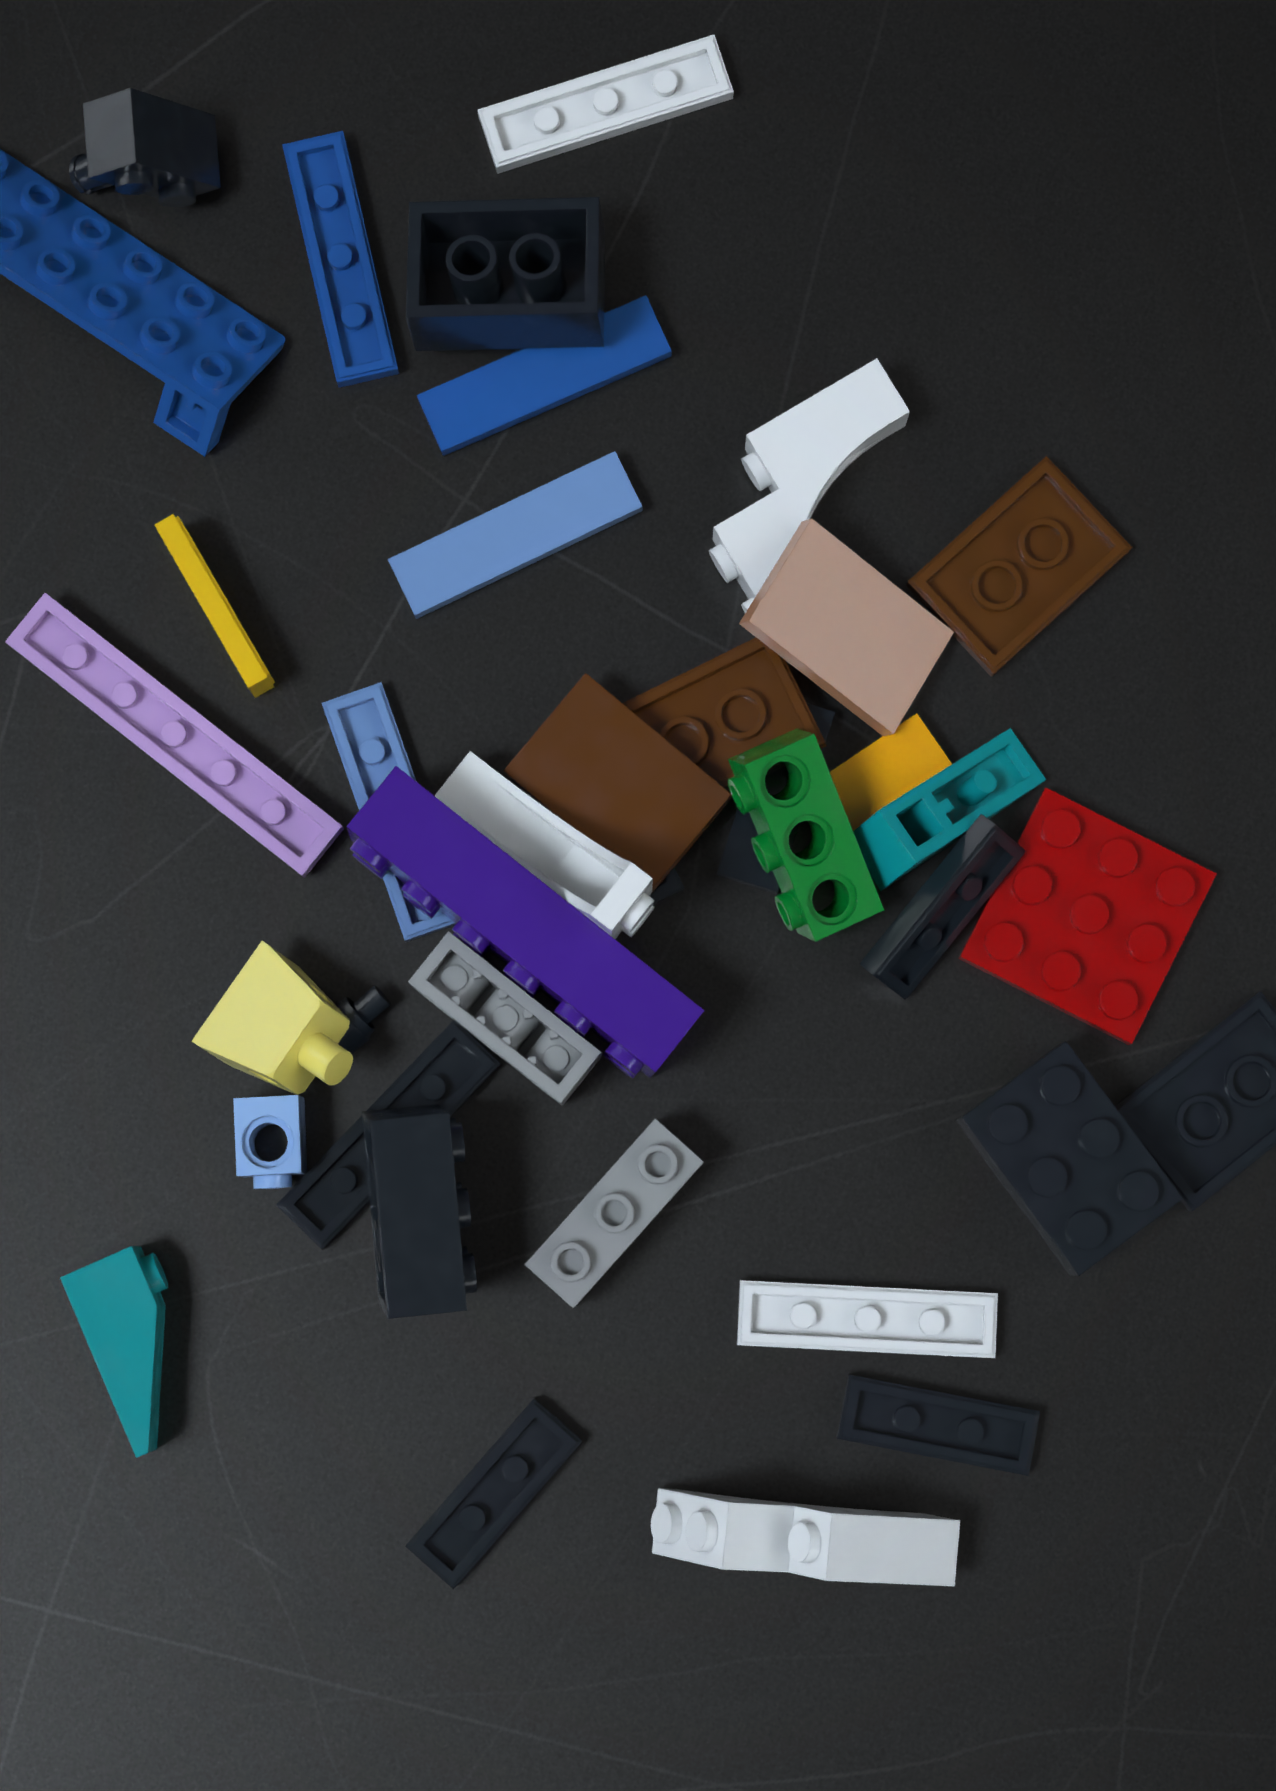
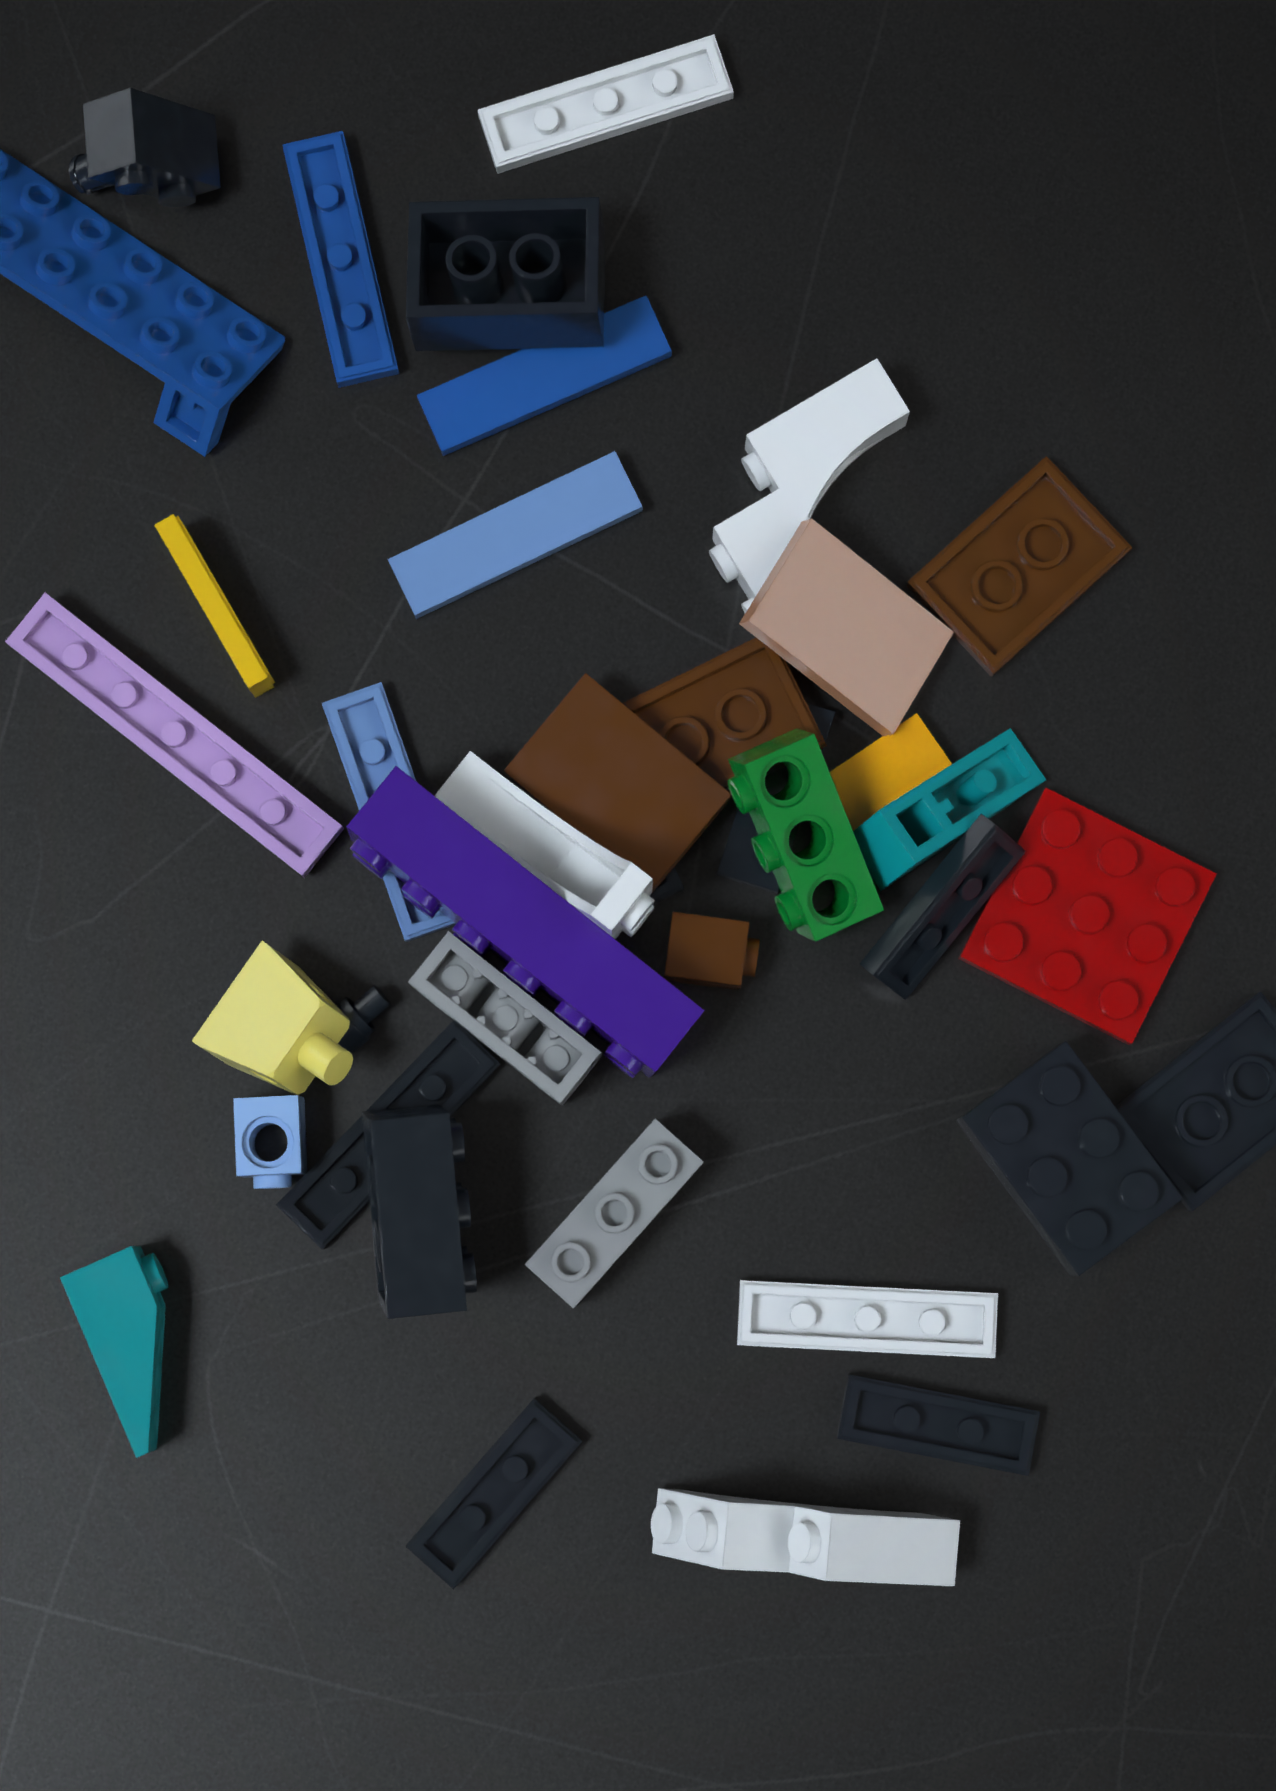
none -> reddish brown brick [664,912,760,990]

